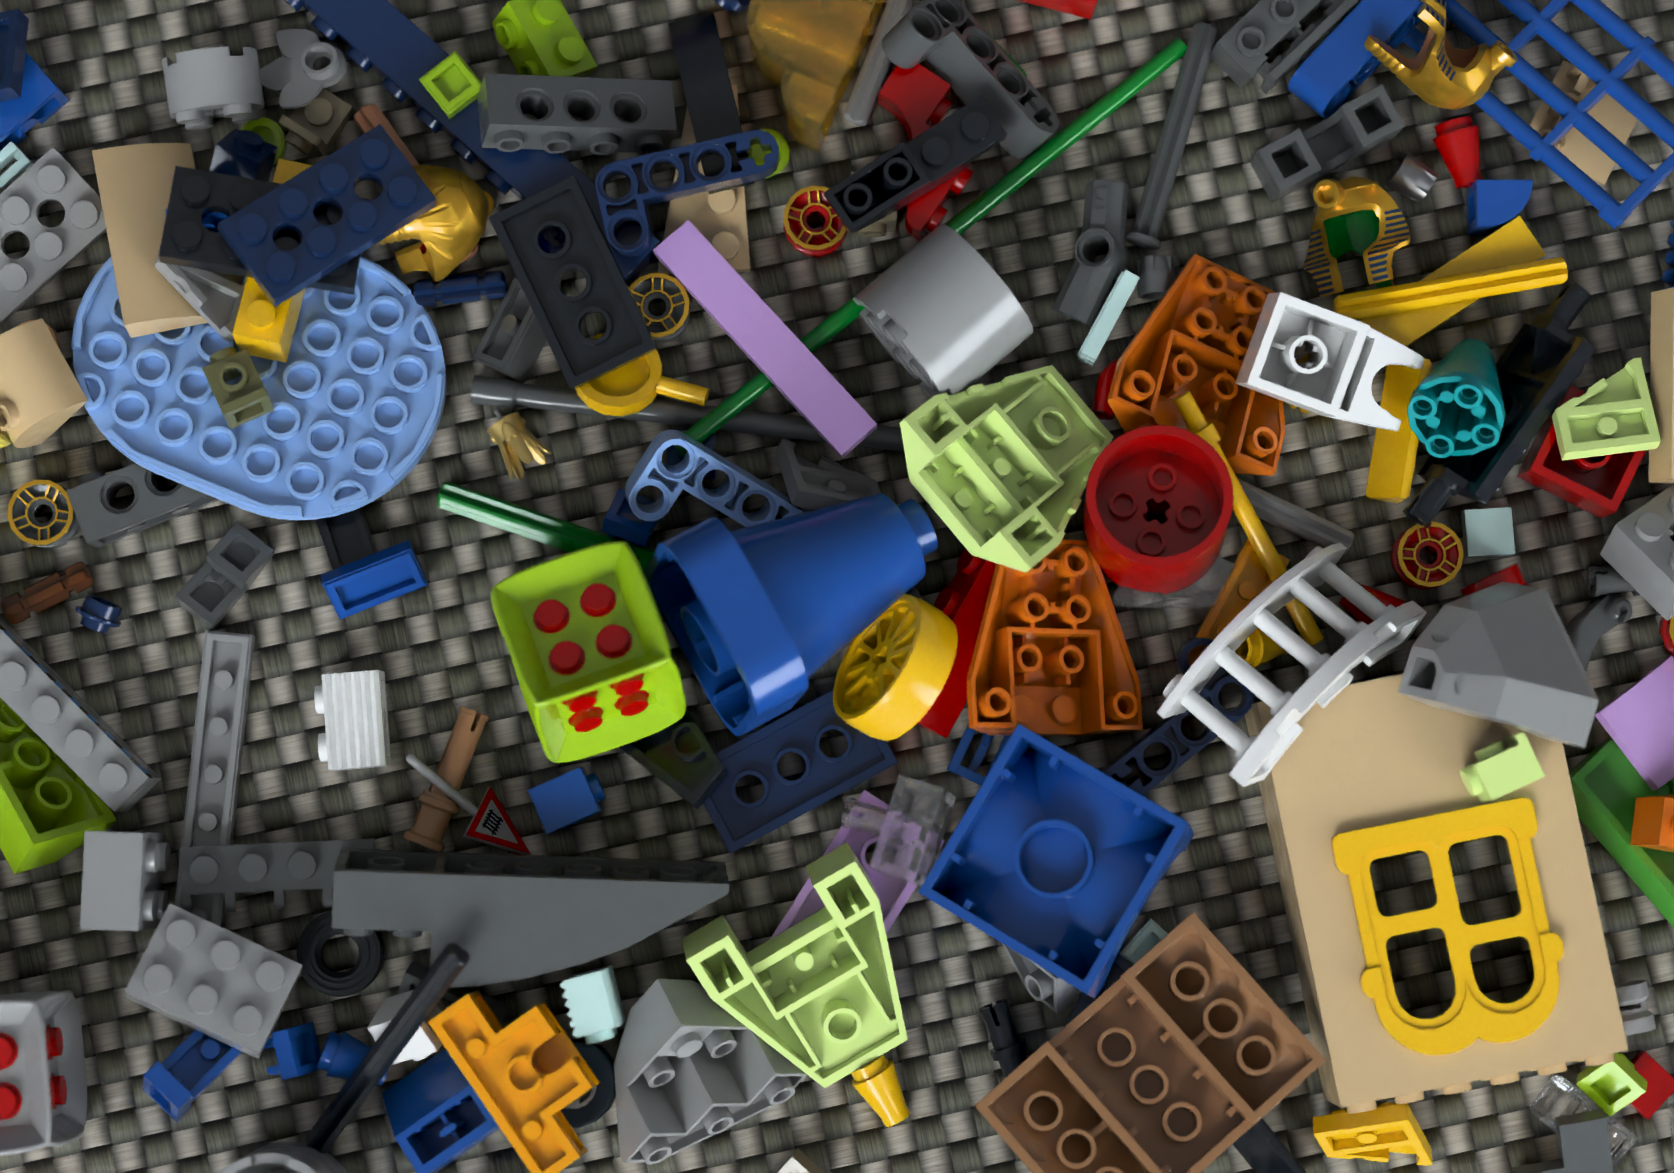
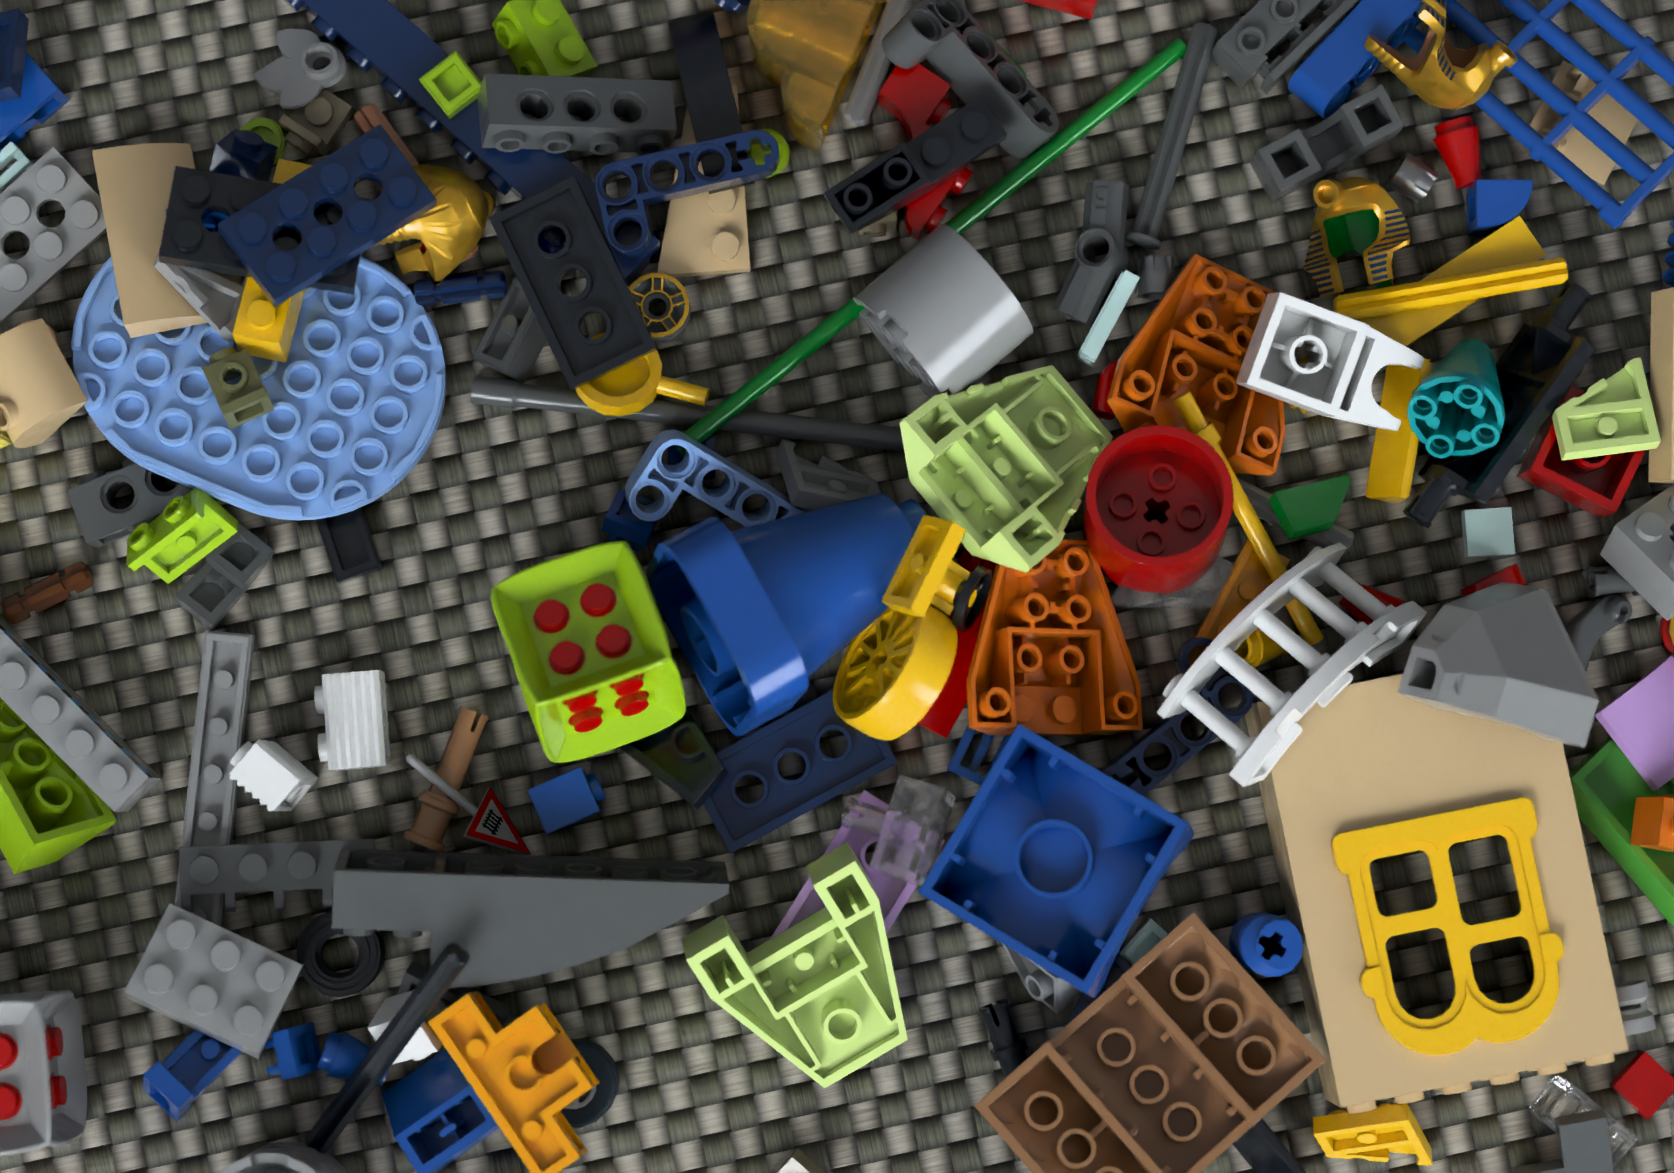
dark grey wheel [7,480,80,549] -> none
dark blue plate [76,594,123,634] -> none
light grey brick [80,831,171,931] -> none
light grey brick [162,46,265,130] -> none
blue tile [320,540,428,619] -> none
green axle [437,482,655,578] -> none
pearl gold piece [487,410,552,479] -> none
light aqua brick [559,965,626,1045] -> none
light grey brick [614,979,807,1165] -> none
lavender tile [653,220,877,459] -> none
red wheel [783,185,847,257] -> none
yellow cone [851,1054,911,1127] -> none
red wheel [1390,521,1464,590] -> none
yellowish green brick [1460,731,1545,802] -> none
lime tile [1576,1052,1647,1117] -> none
none -> lime bracket [126,488,238,584]
none -> white brick [230,739,318,811]
none -> yellow piece [881,515,992,632]
none -> blue piece [1229,912,1303,977]
none -> green tile [1269,474,1351,540]

